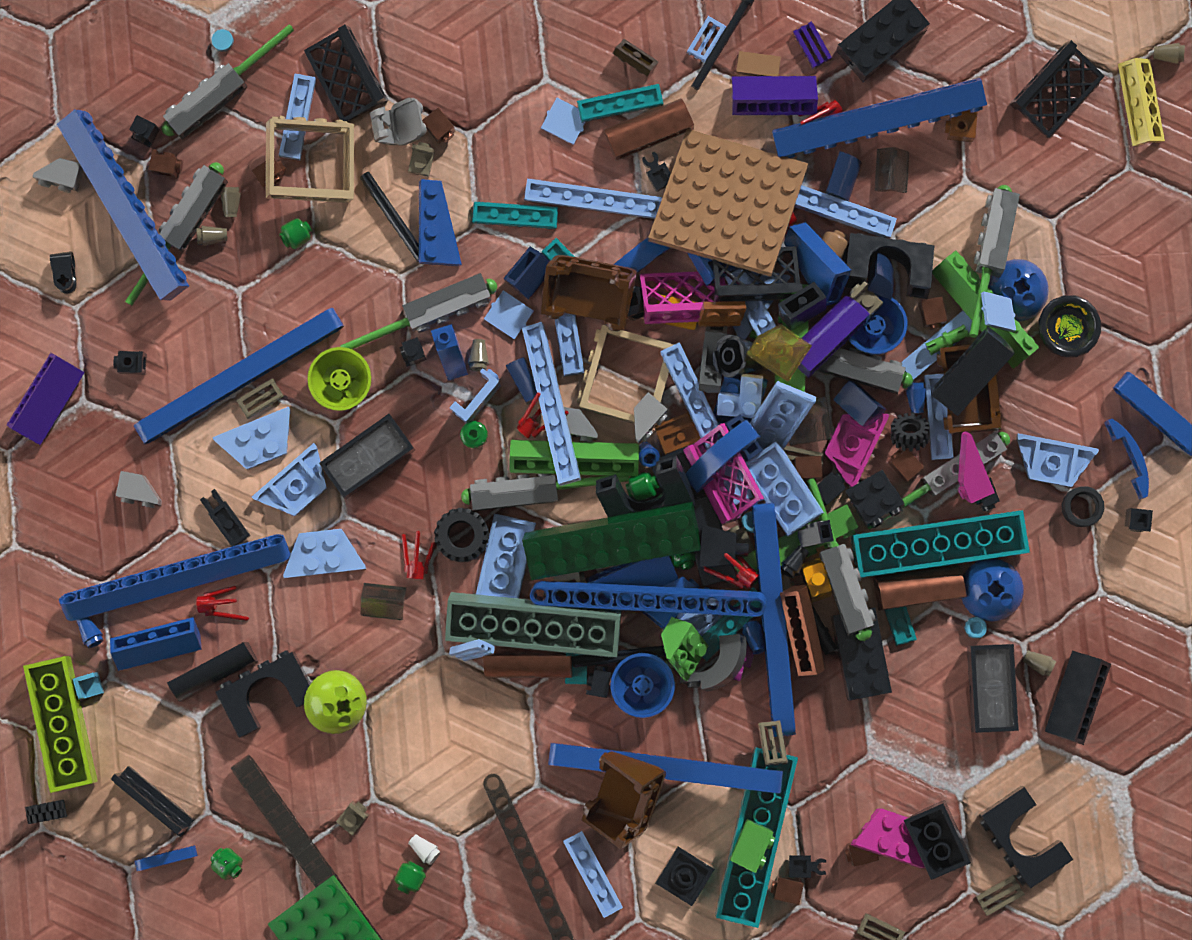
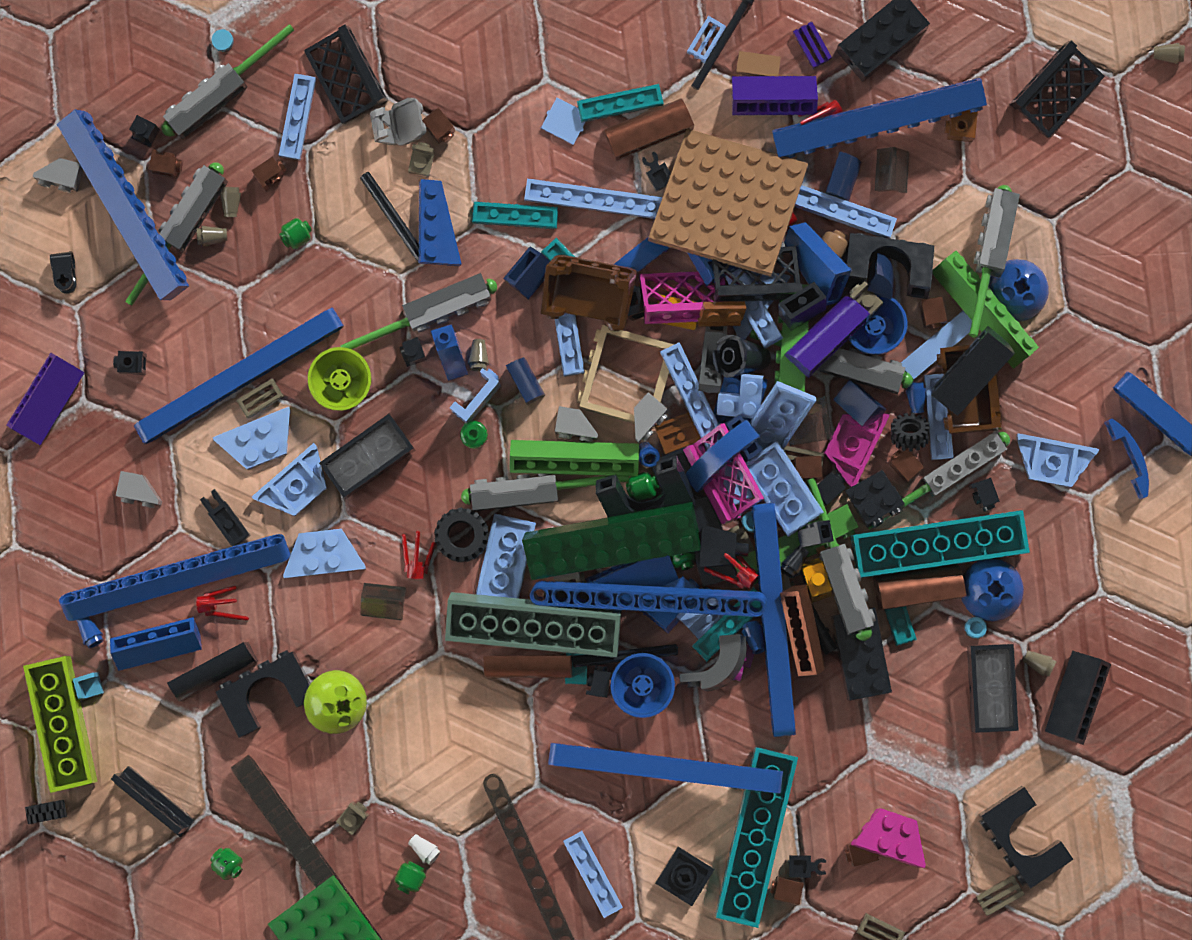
blue beam [134,845,198,871] -> none
tan window [266,116,354,203] -> none
light blue tile [449,639,495,661] -> none
light blue piece [484,290,534,340] -> none
red plant [516,392,569,439] -> none
light blue plate [522,322,581,486] -> none
reddish brown windscreen [582,751,666,849] -> none
dark brown plate [612,39,659,77] -> none
bright green slope [661,617,709,681] -> none
bright green slope [730,819,775,873] -> none
clear yellow slope [746,324,812,381] -> none
dark tan tile [758,720,787,767] -> none
black slope [904,800,972,880] -> none
bright green pin [925,324,969,355] -> none
dark pink slope [958,431,995,503] -> none
light blue piece [981,292,1016,332] -> none
black piece [1038,295,1101,358] -> none
black tyre [1062,486,1104,527] -> none
light yellow fence [1118,58,1165,146] -> none
black brick [1124,508,1153,532] -> none

